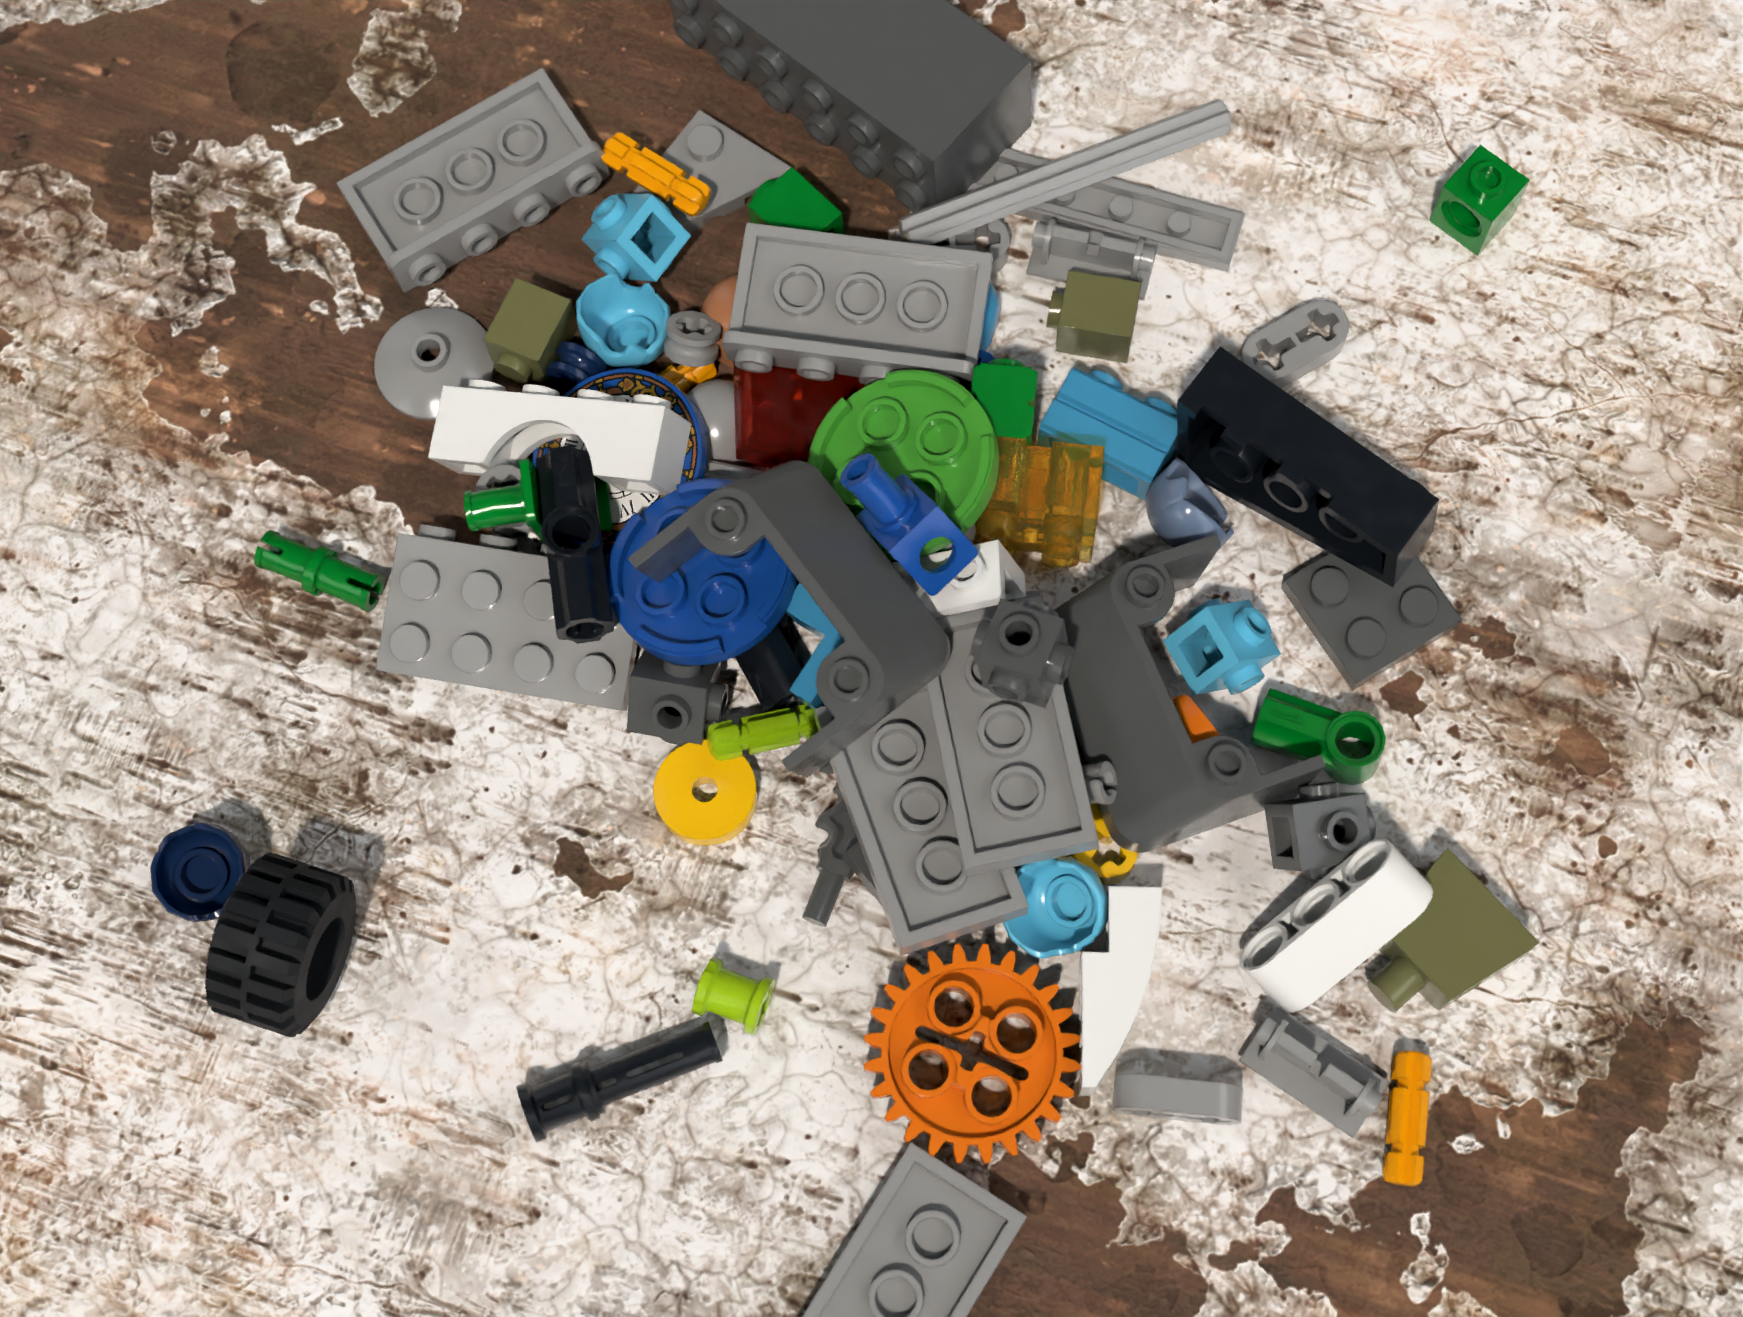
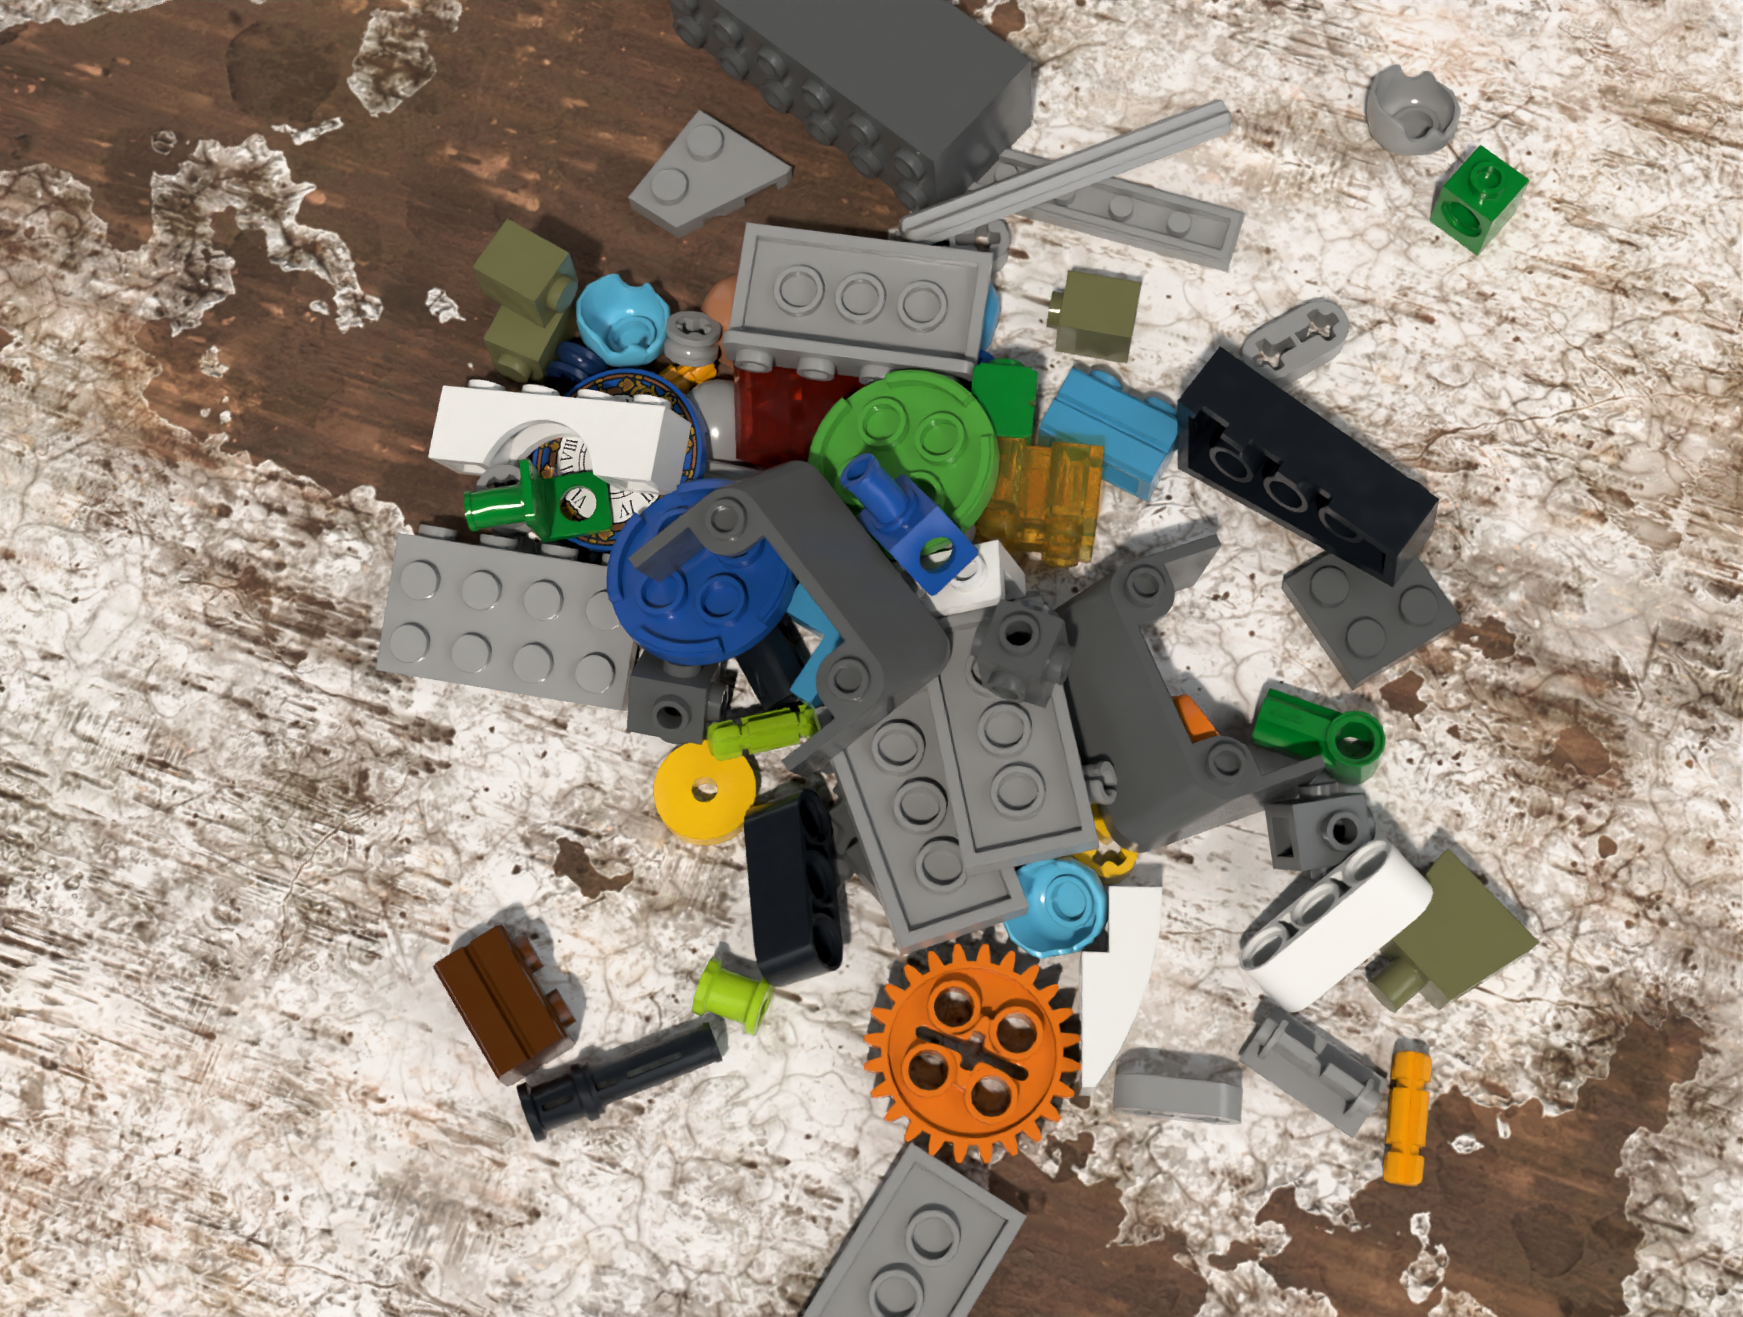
dark blue hair [150,822,251,922] -> none
black tyre [205,853,356,1037] -> none
green pin [254,530,385,612] -> none
light grey bracket [336,68,610,293] -> none
light grey dish [374,307,495,421] -> none
black piece [536,445,614,644] -> none
medium azure brick [581,193,691,282] -> none
light orange axle [601,132,712,217] -> none
green brick [748,167,844,234] -> none
light grey hinge [1026,219,1158,301] -> none
sand blue hair [1145,458,1234,549] -> none
medium azure brick [1163,598,1281,695] -> none
none -> reddish brown brick [433,924,577,1087]
none -> olive brick [472,218,579,329]
none -> black beam [744,789,843,987]
none -> light grey hair [1366,64,1461,156]

